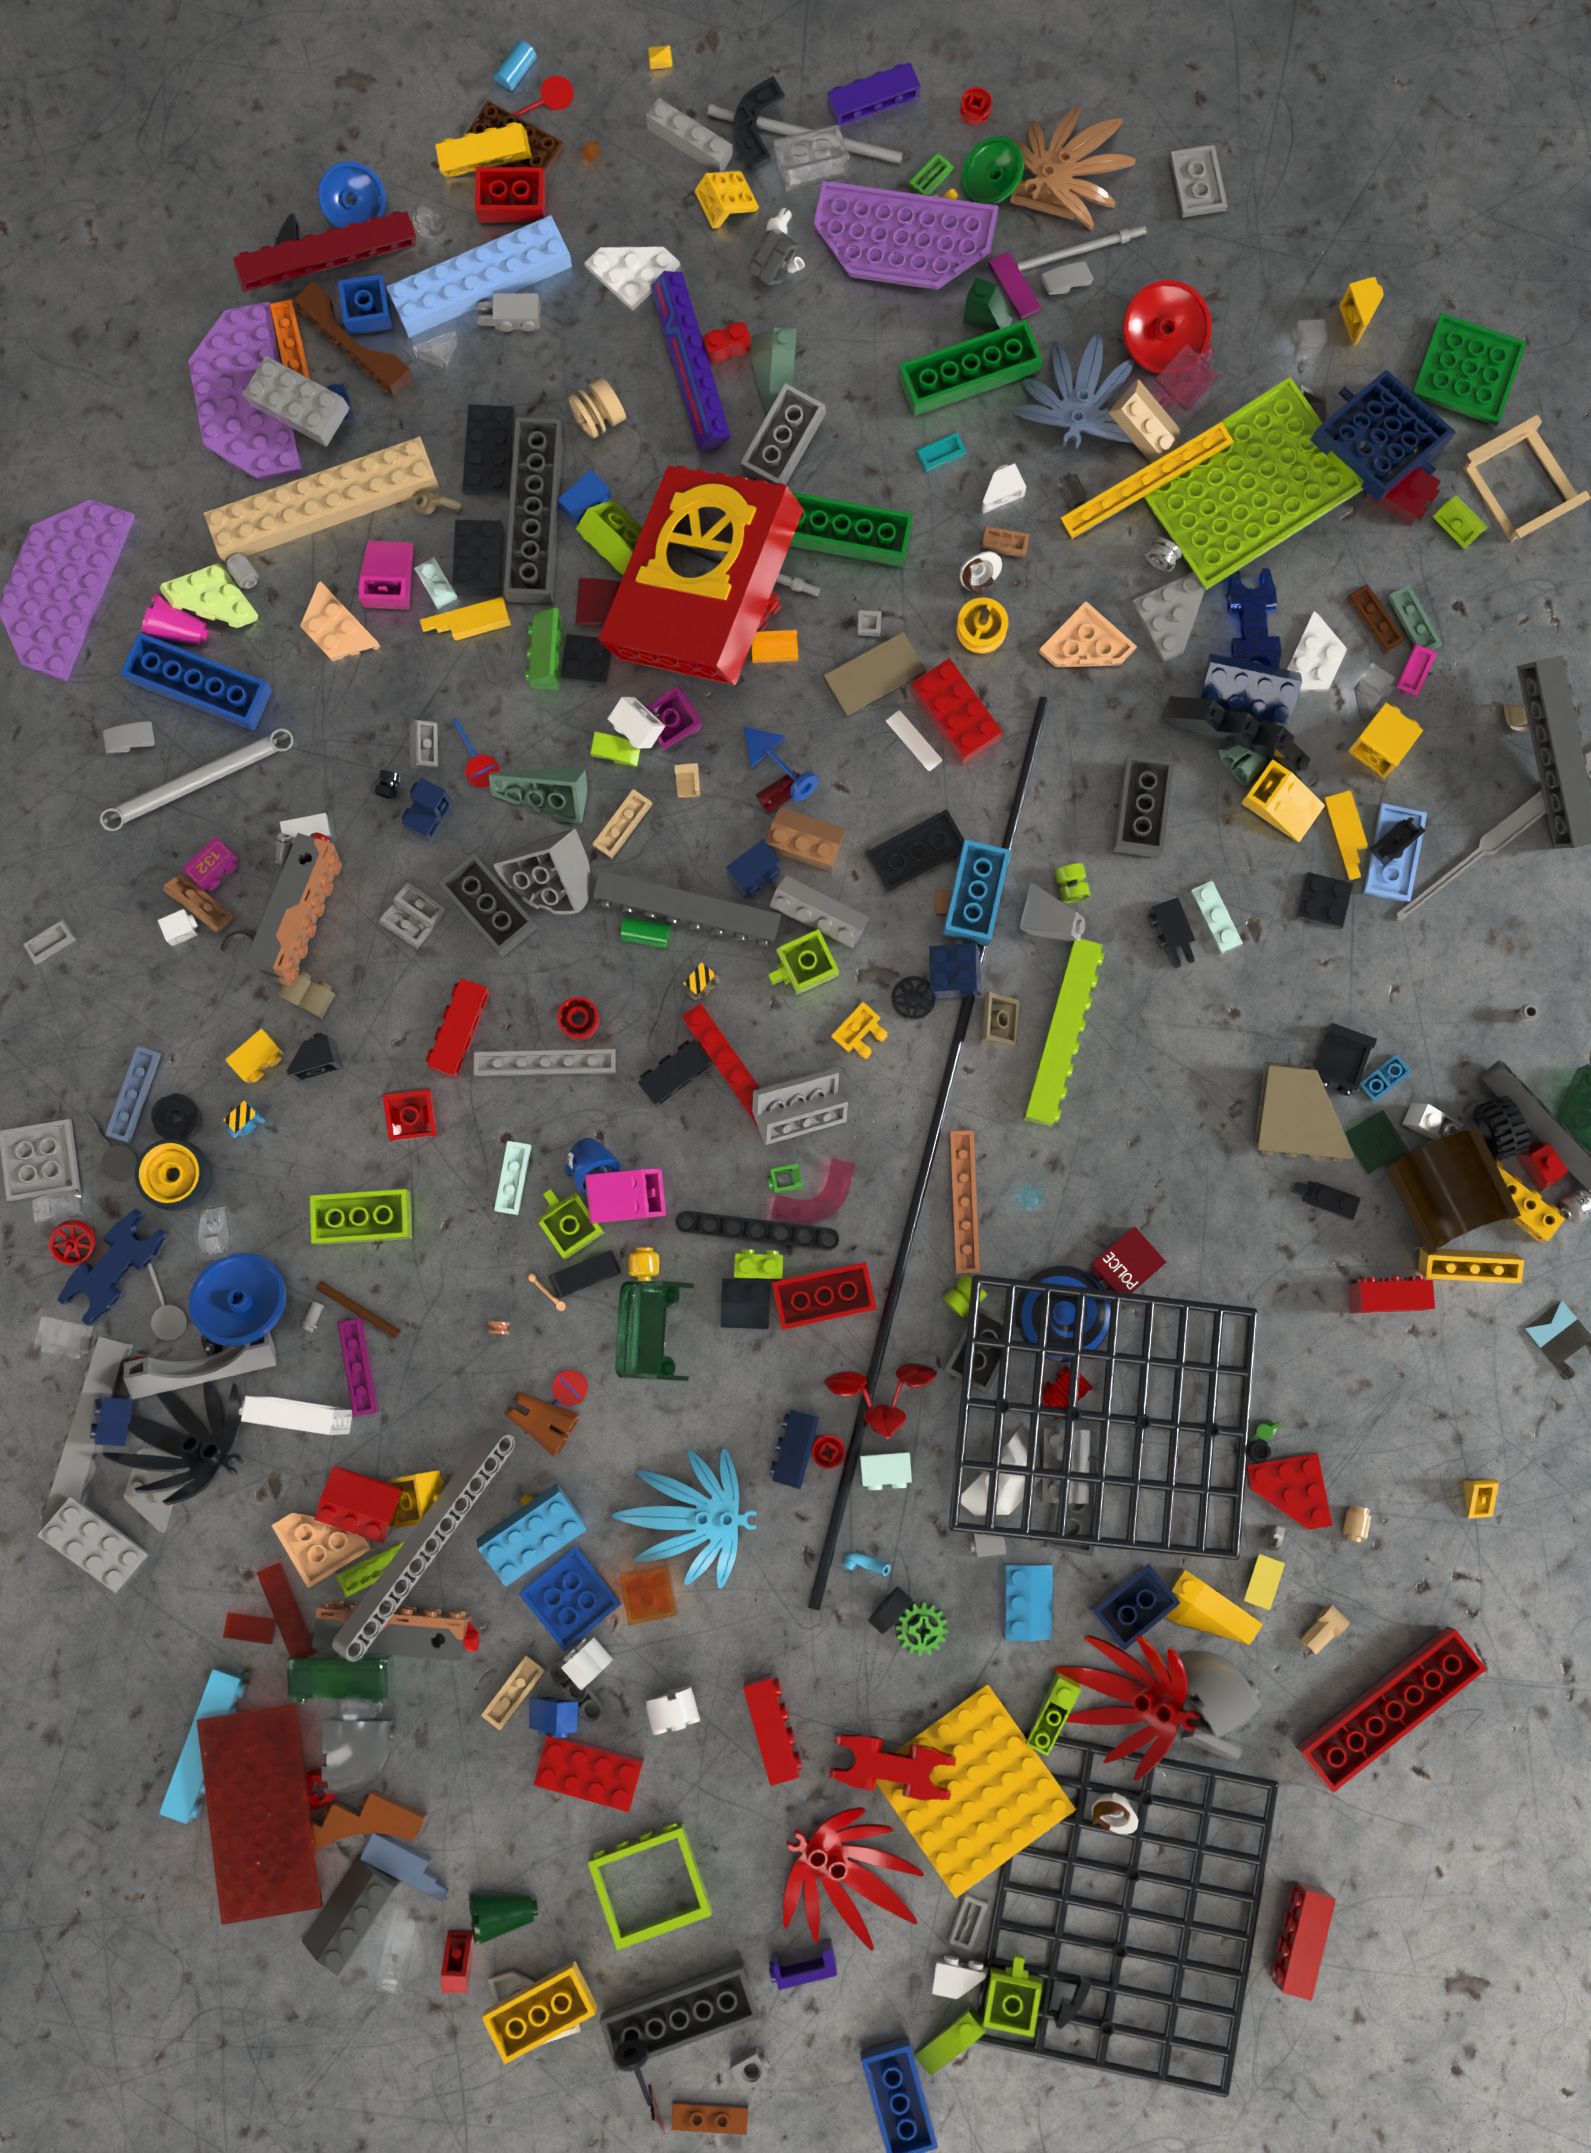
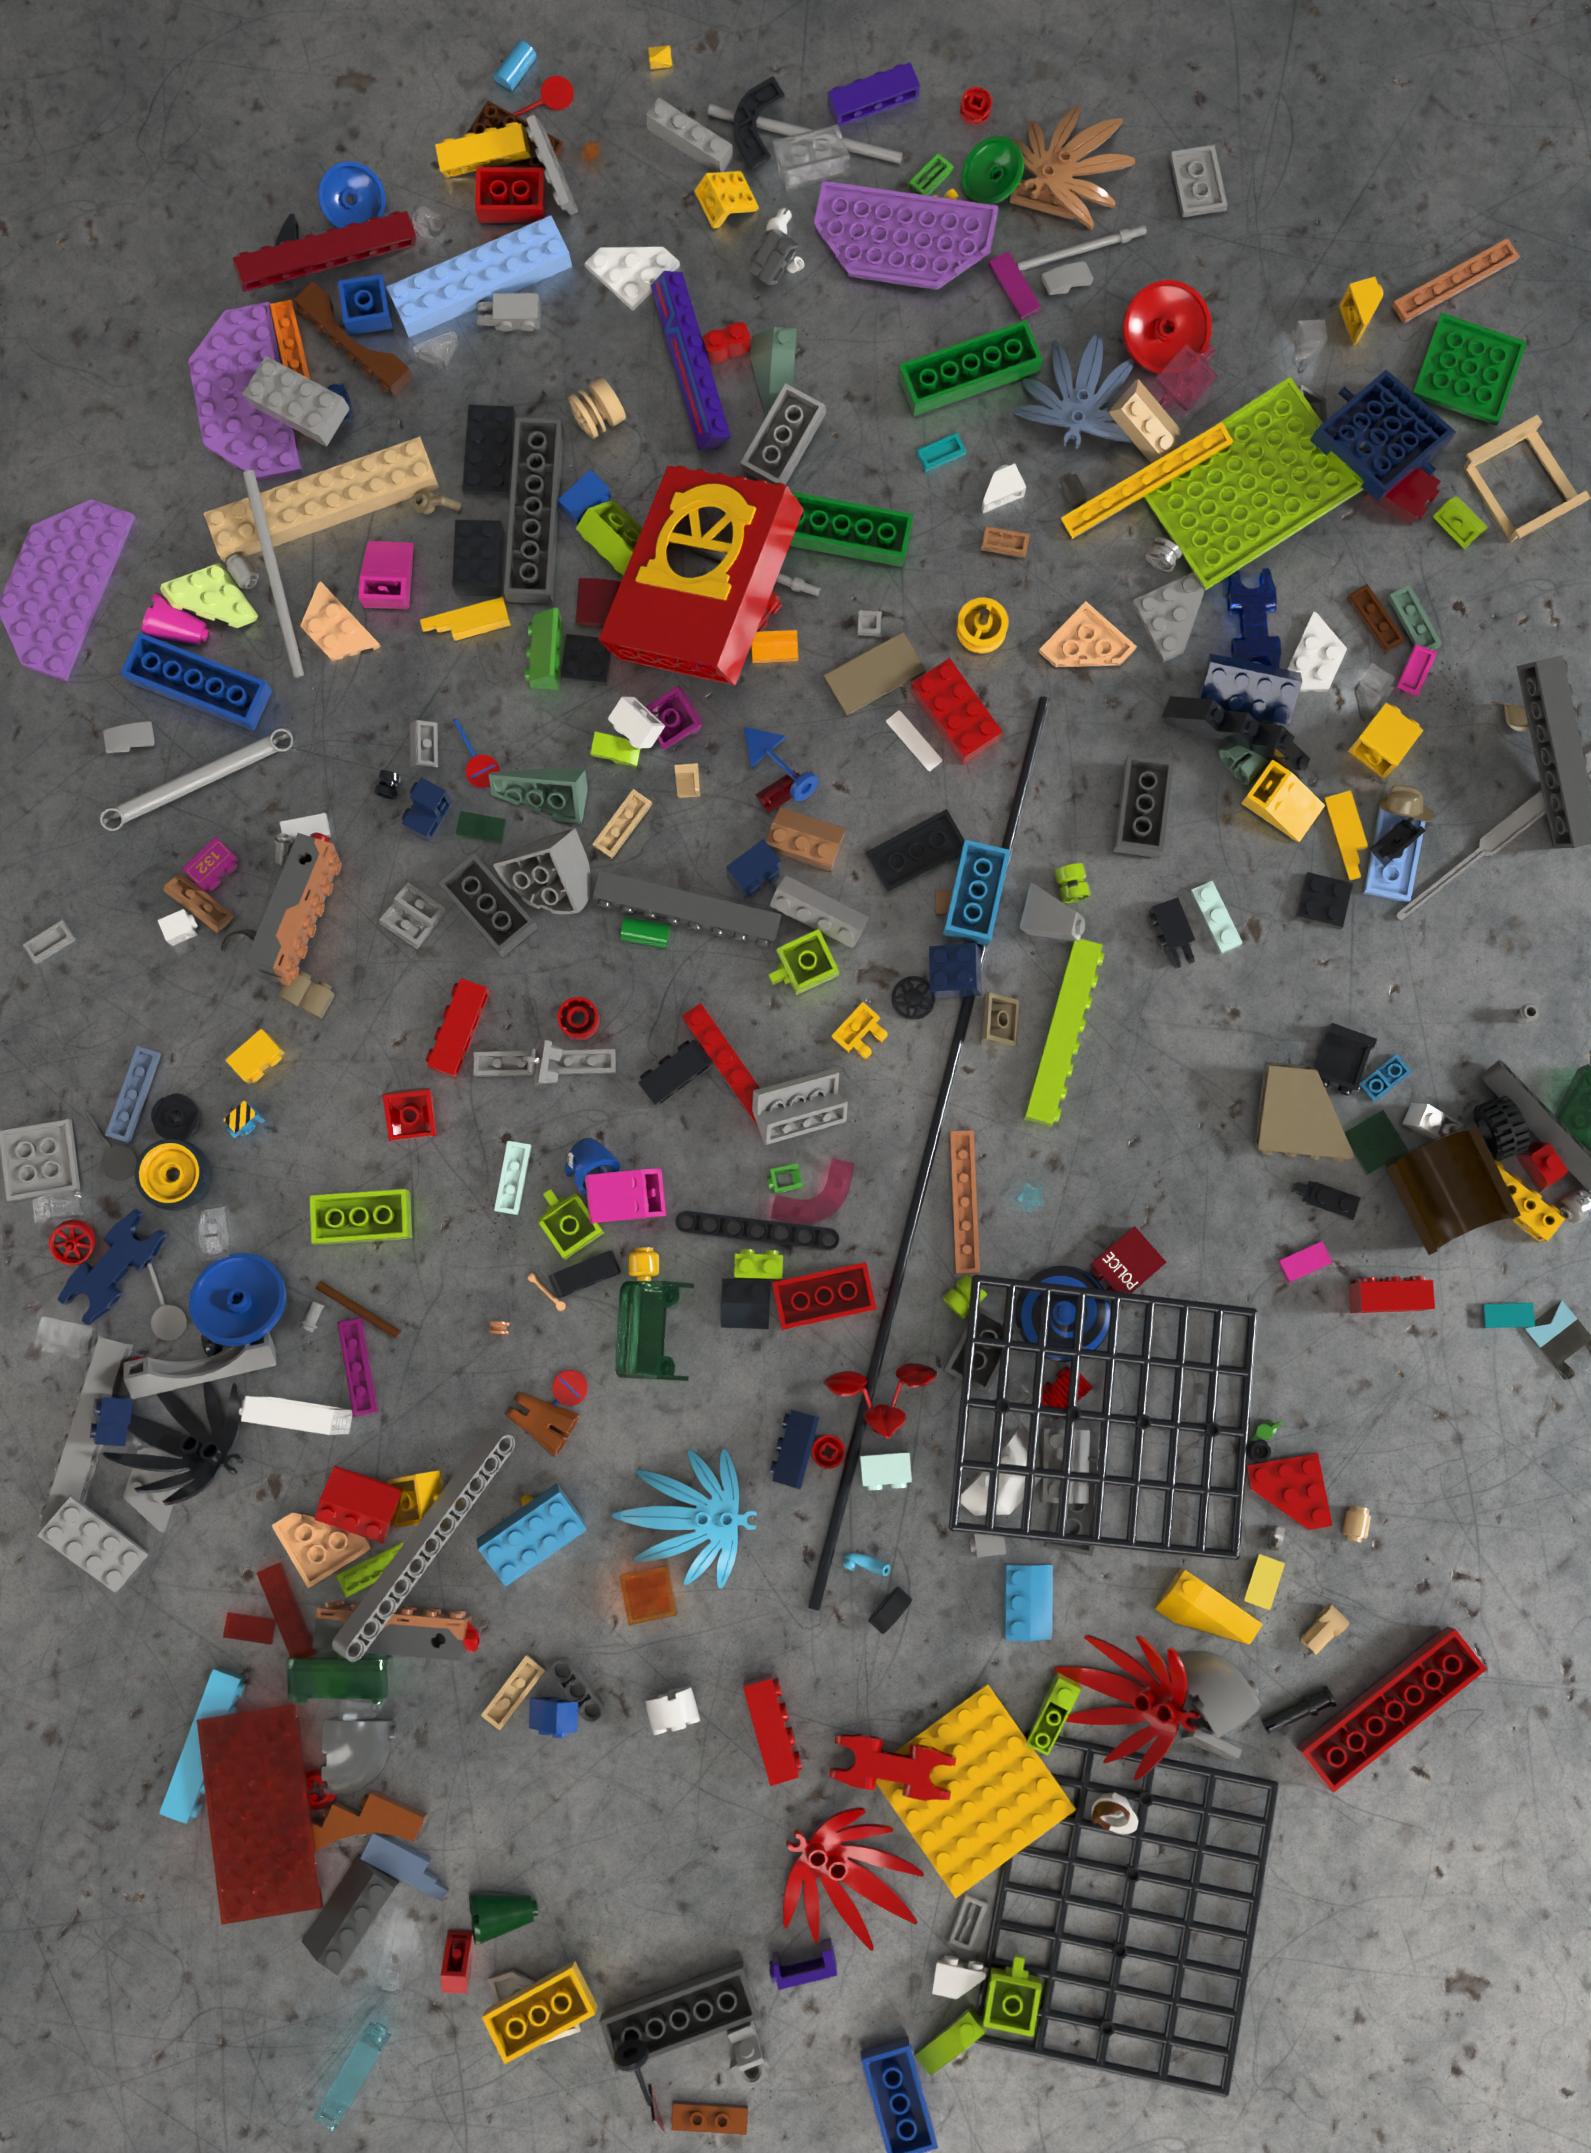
black slope [287,1033,343,1082] -> none
light aqua plate [414,558,457,609] -> none
blue plate [519,1546,622,1652] -> none
red brick [533,1735,644,1813] -> none
white brick [561,1637,613,1690] -> none
lime window [588,1823,712,1951] -> none
brick [683,962,720,1001] -> none
bright green gear [894,1601,949,1656] -> none
white piece [959,551,1002,594] -> none
dark green slope [963,277,1013,333] -> none
black slope [1054,1976,1091,2029] -> none
dark blue slope [1089,1564,1180,1651] -> none
red brick [1270,1881,1336,2001] -> none
yellow brick [1418,1248,1524,1283] -> none
yellow slope [1463,1479,1499,1519] -> none
none -> light grey piece [243,470,305,678]
none -> clear light blue window [313,2022,391,2132]
none -> clear green plate [456,811,507,843]
none -> light grey hips [521,1040,563,1085]
none -> light grey plate [526,115,579,215]
none -> light grey slope [727,2020,765,2072]
none -> black pin [1261,1686,1337,1735]
none -> dark pink tile [1278,1241,1333,1283]
none -> dark tan piece [1379,785,1435,822]
none -> nougat plate [1392,238,1520,324]
none -> teal tile [1483,1302,1535,1329]

